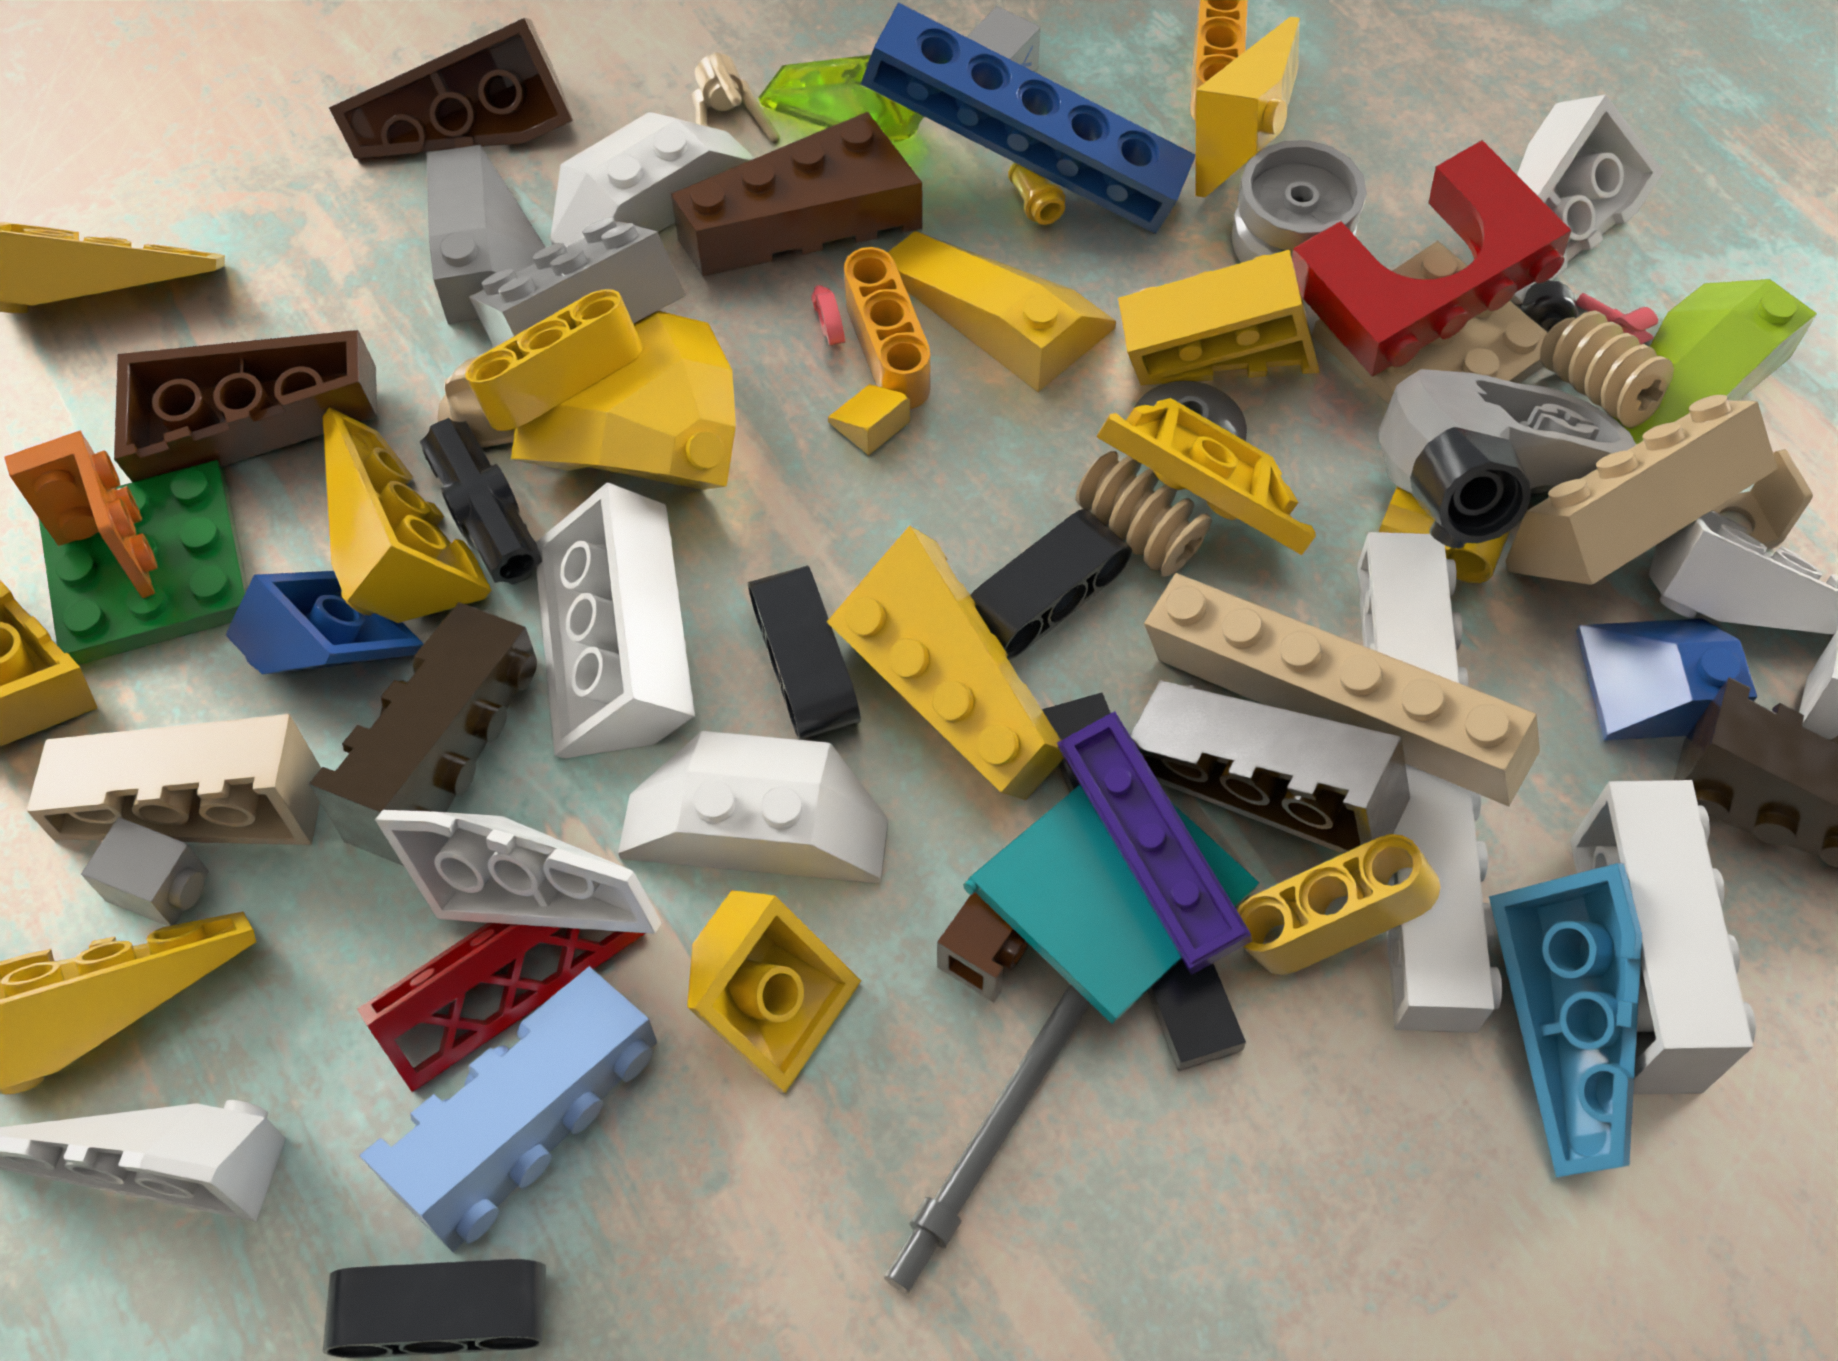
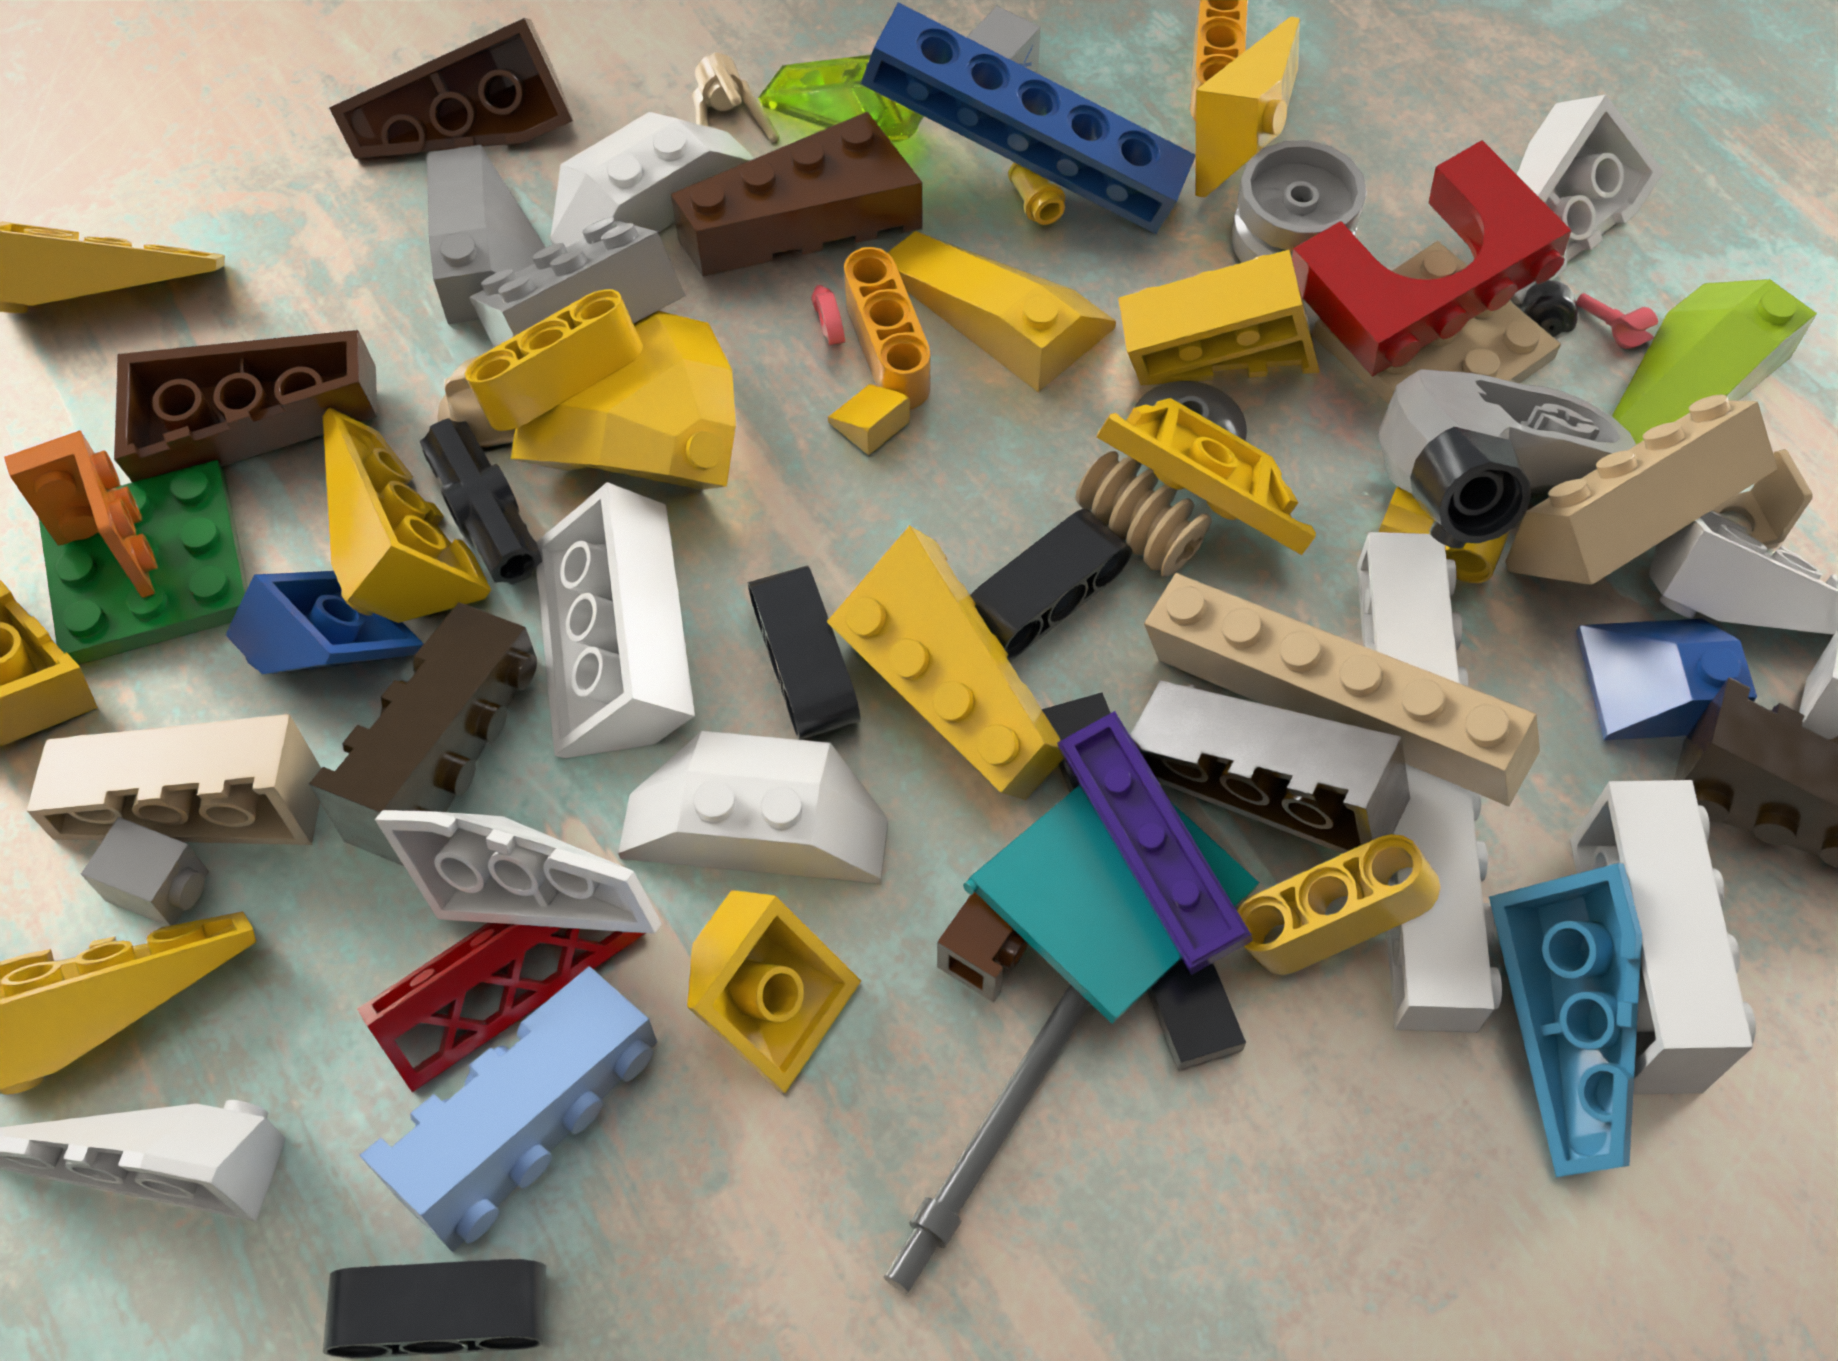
tan piece [1540,310,1674,429] -> none

